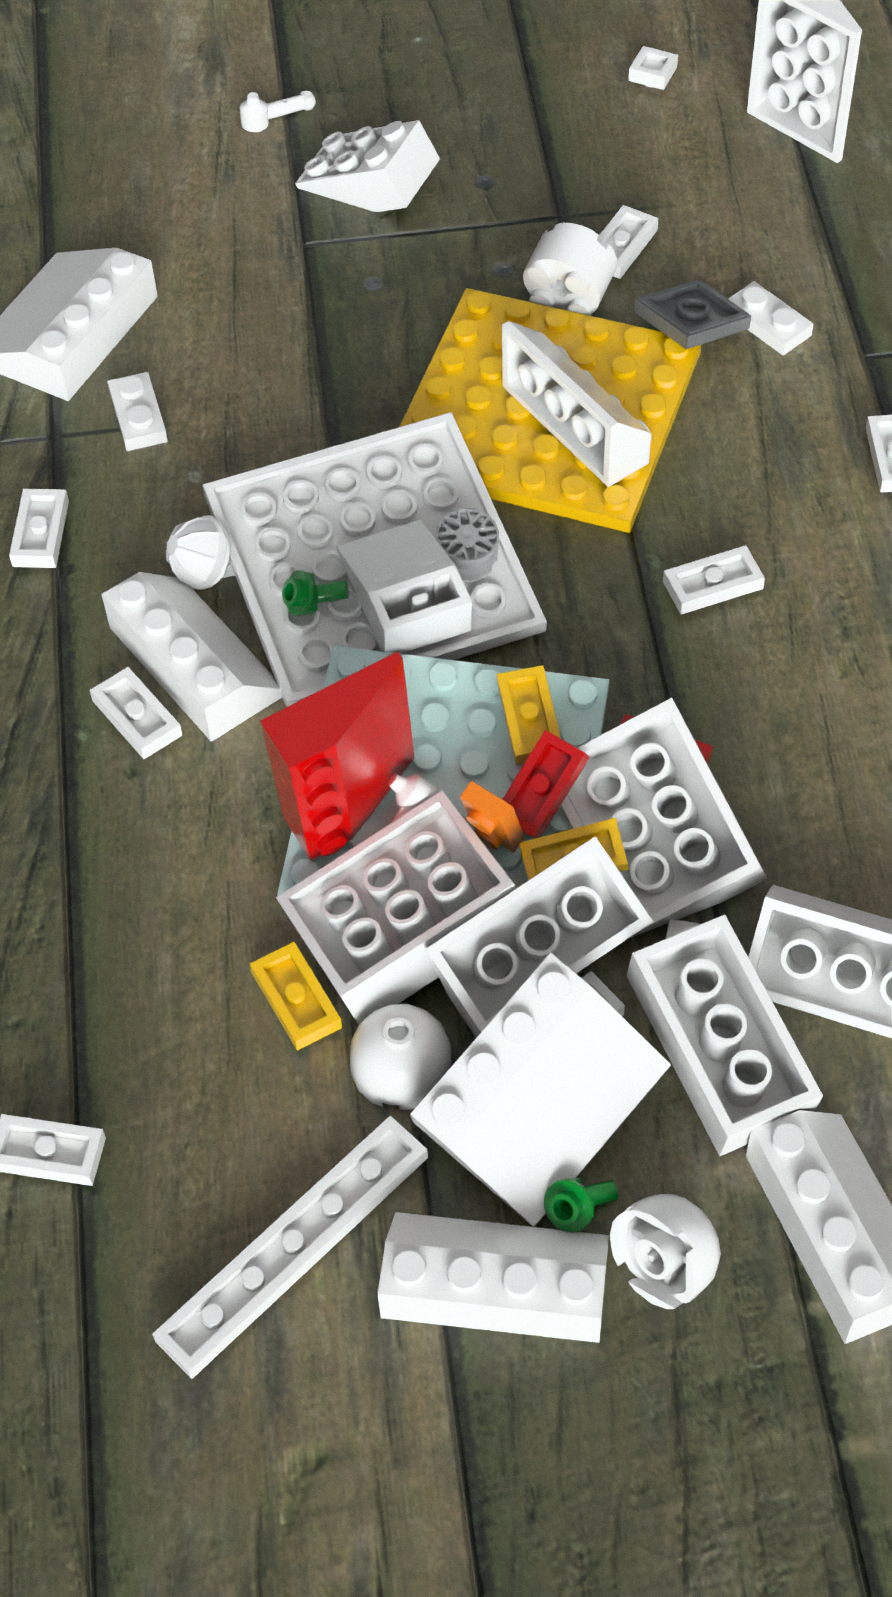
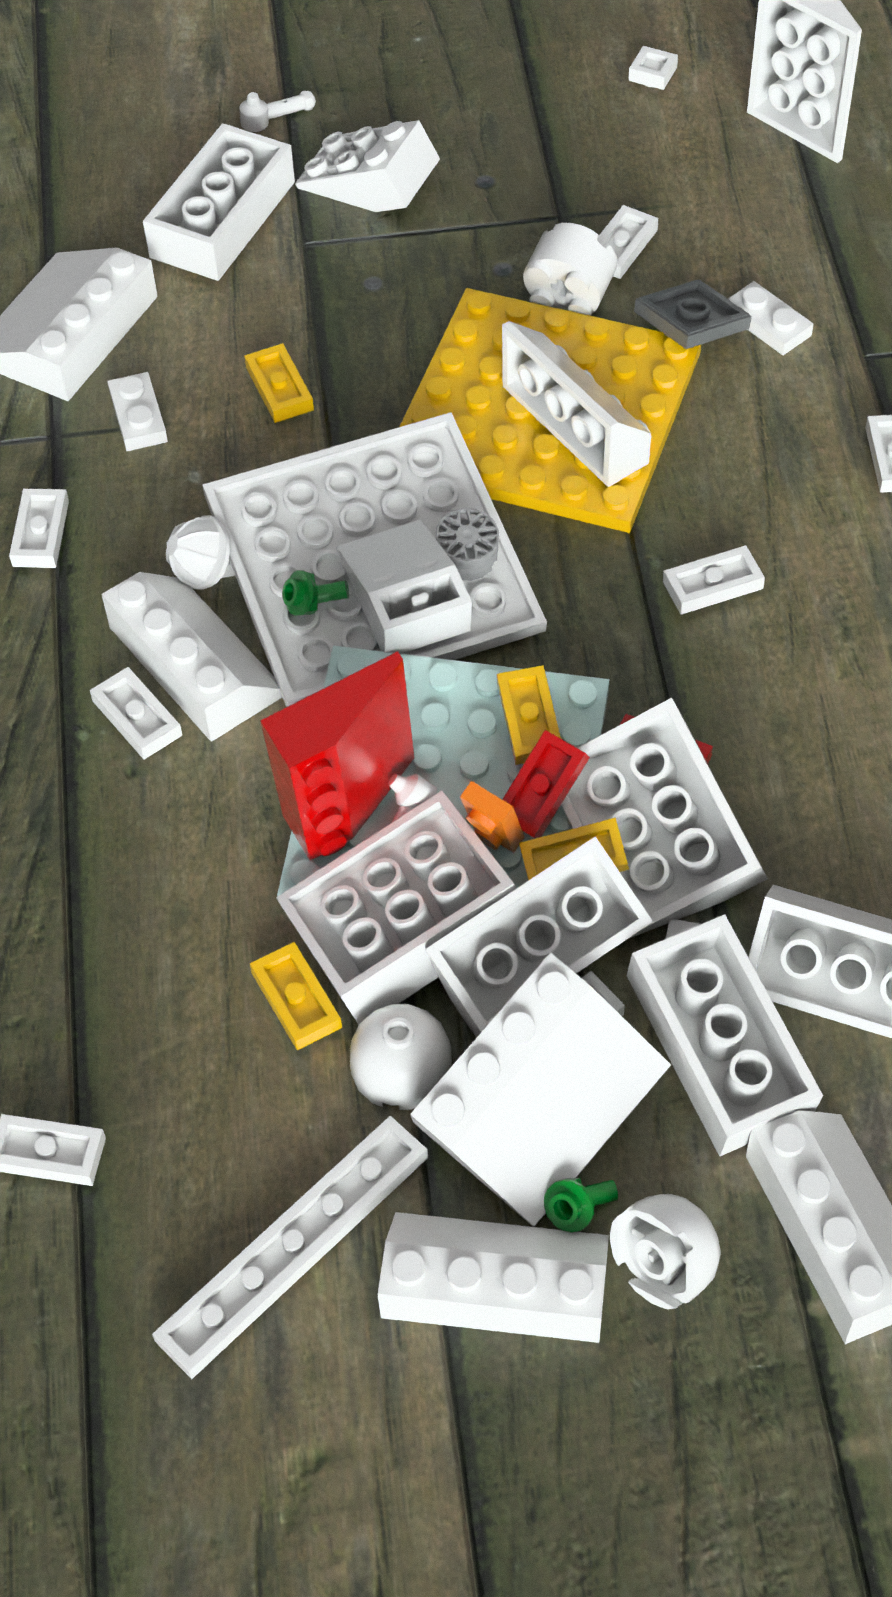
none -> white brick [143,123,295,281]
none -> yellow plate [244,343,314,423]

